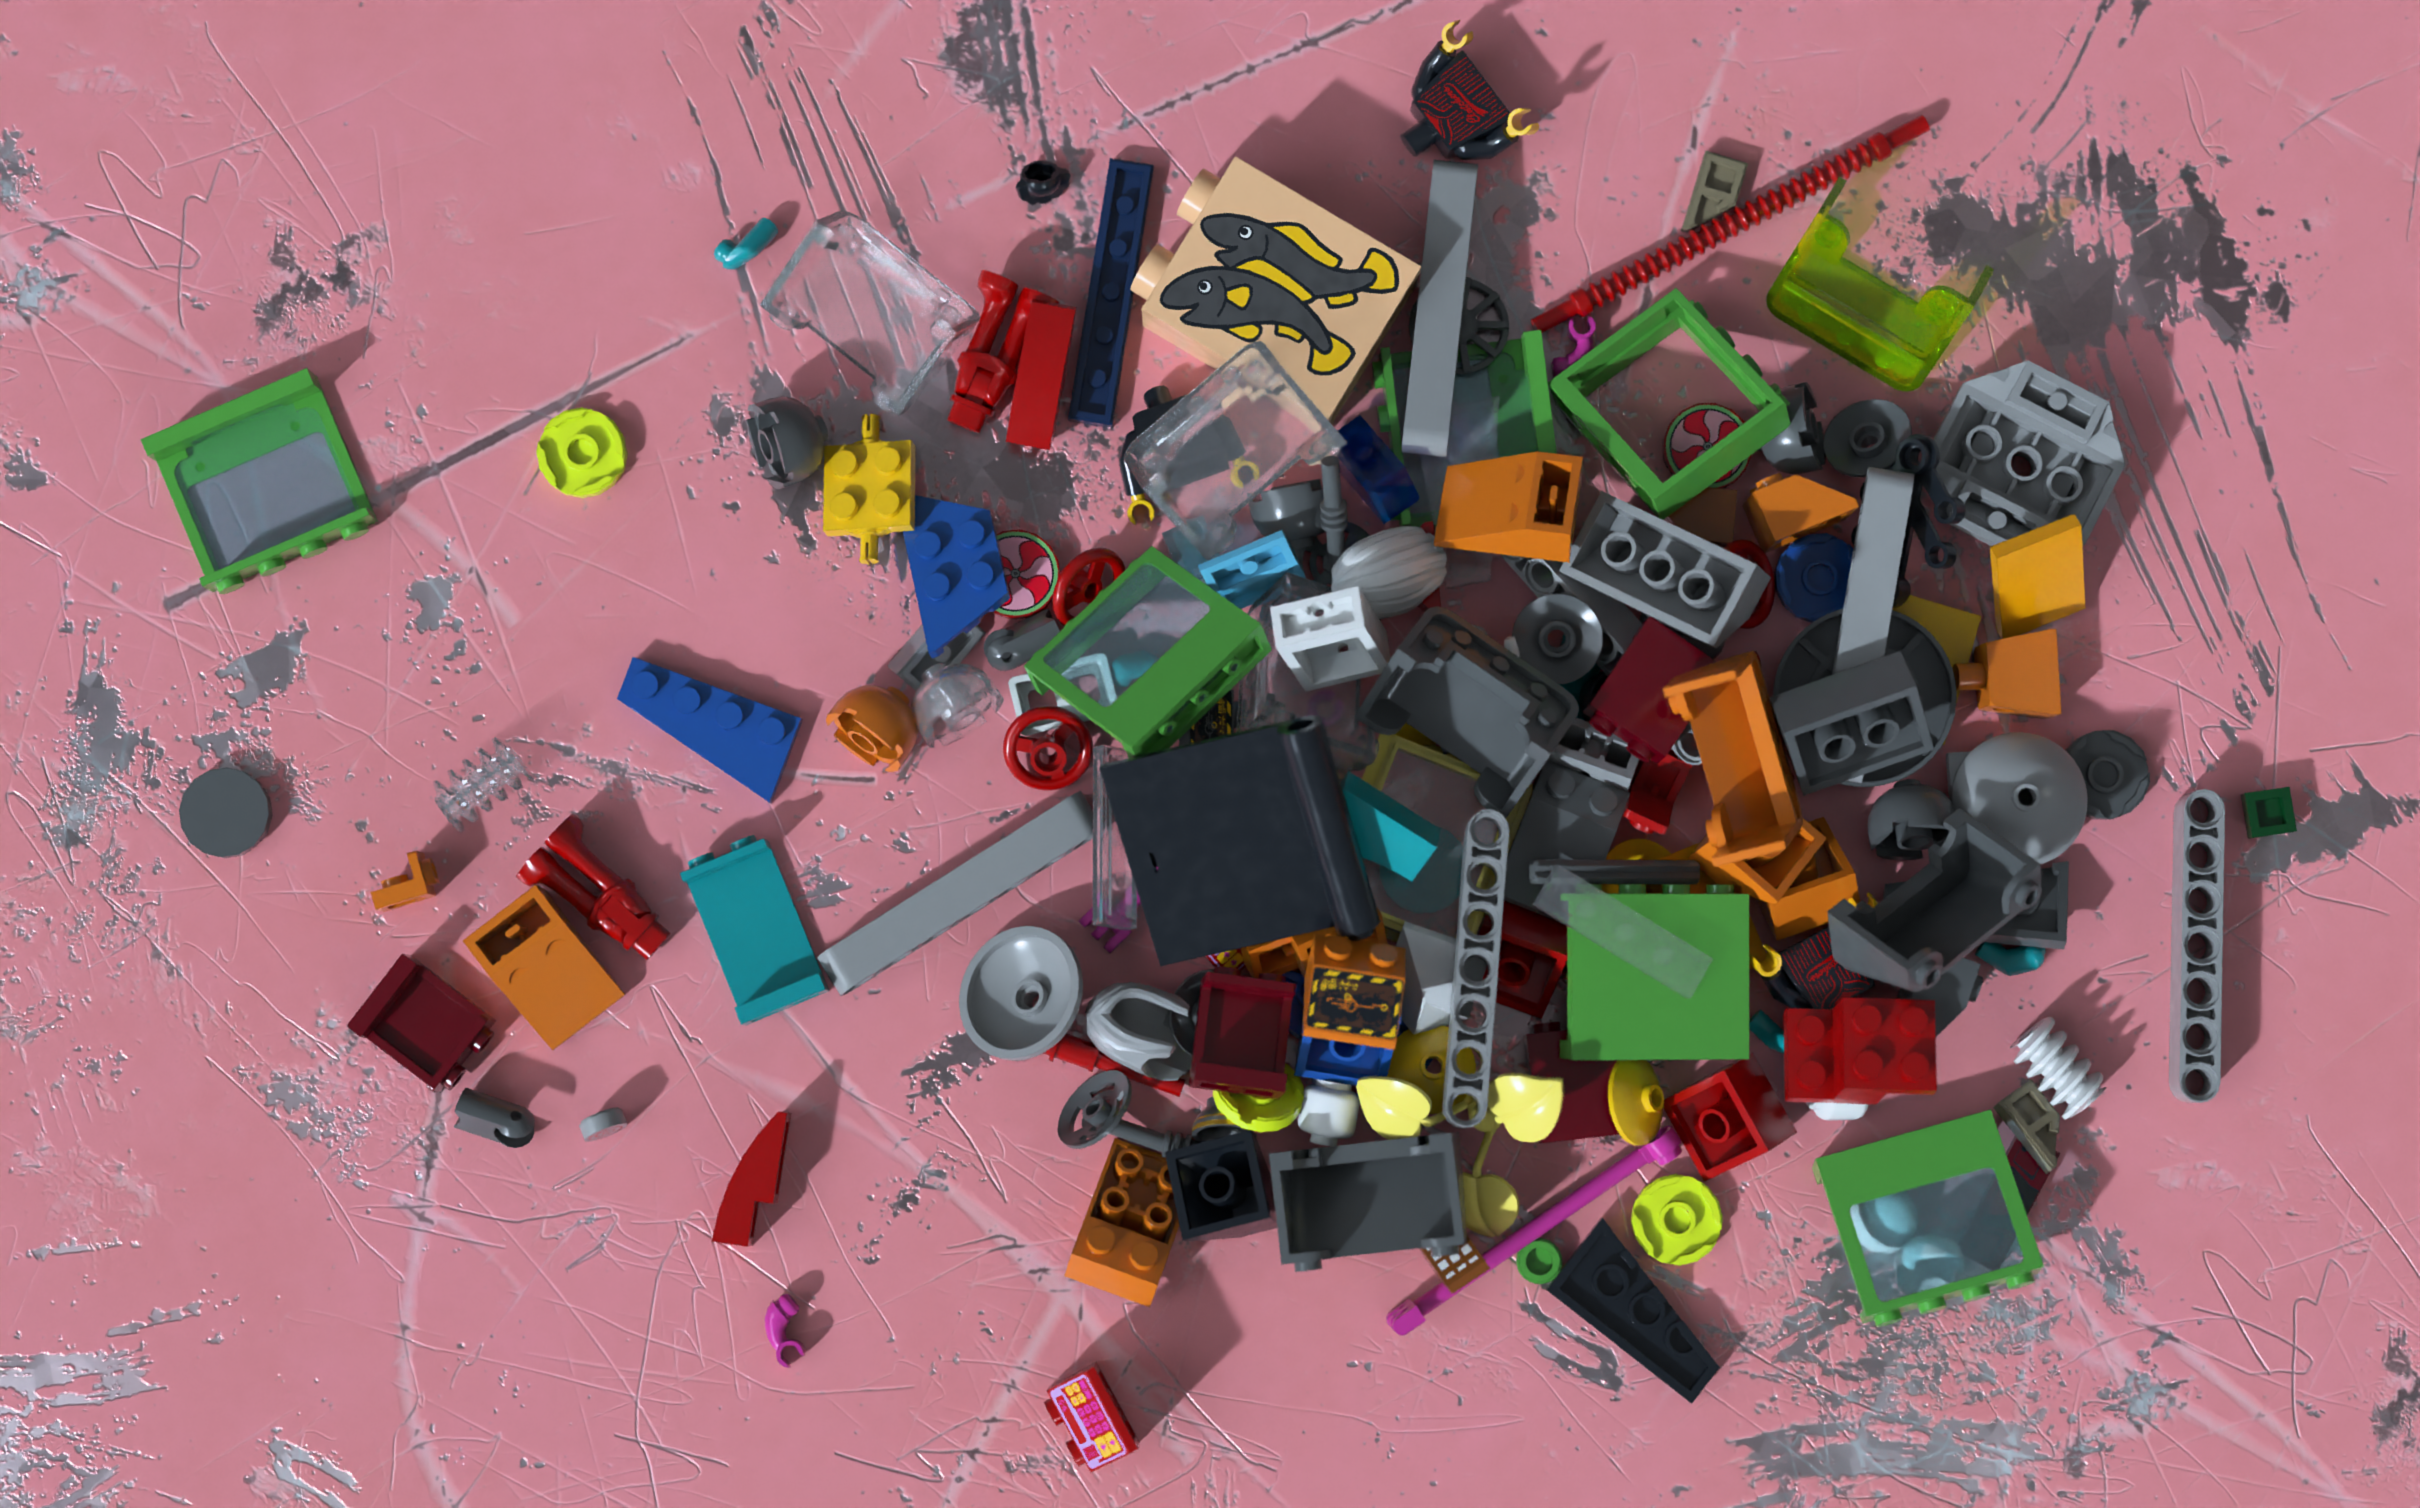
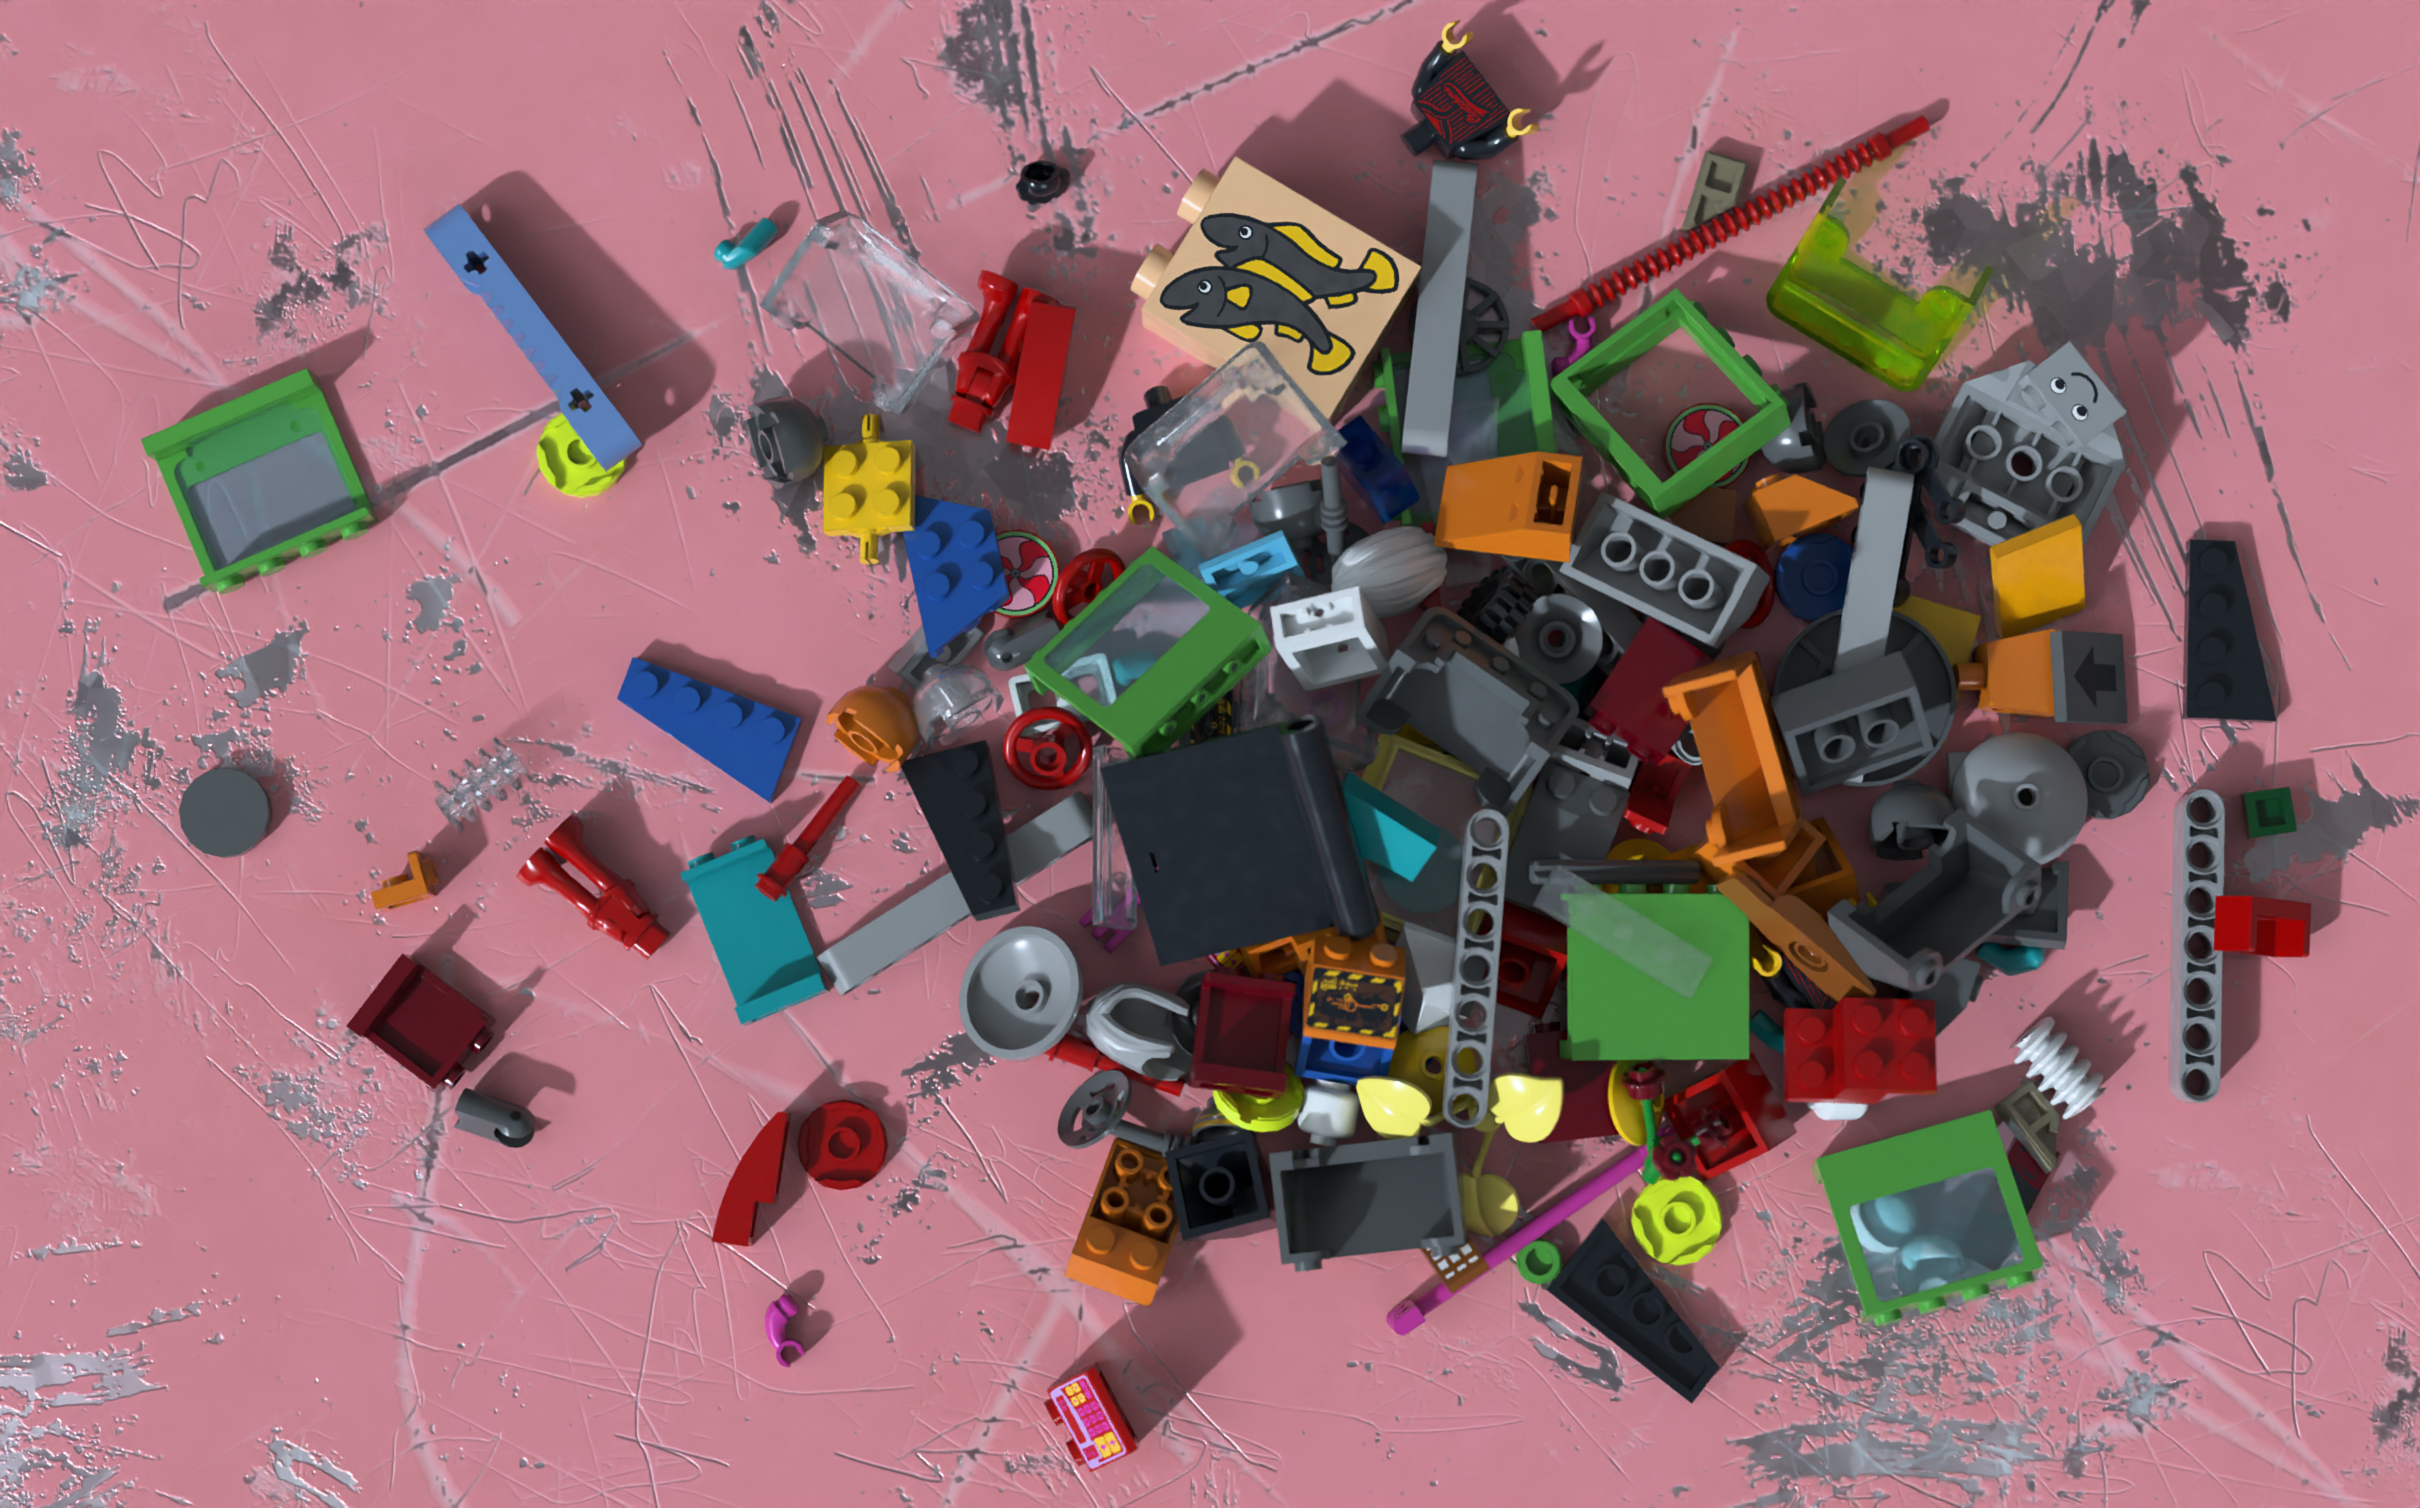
orange slope [463,885,625,1051] -> none
light grey tile [579,1108,628,1142] -> none
dark blue tile [1068,158,1154,428] -> none
none -> medium blue gear [423,204,642,472]
none -> red pin [755,775,860,902]
none -> red tile [797,1099,889,1190]
none -> black wing [901,740,1021,922]
none -> black tyre [1456,566,1538,644]
none -> dark red plant [1622,1061,1733,1184]
none -> dark orange piece [1716,871,1877,1004]
none -> light grey brick [2018,341,2127,453]
none -> dark grey tile [2050,631,2128,725]
none -> black wing [2182,539,2276,723]
none -> red panel [2214,896,2311,958]

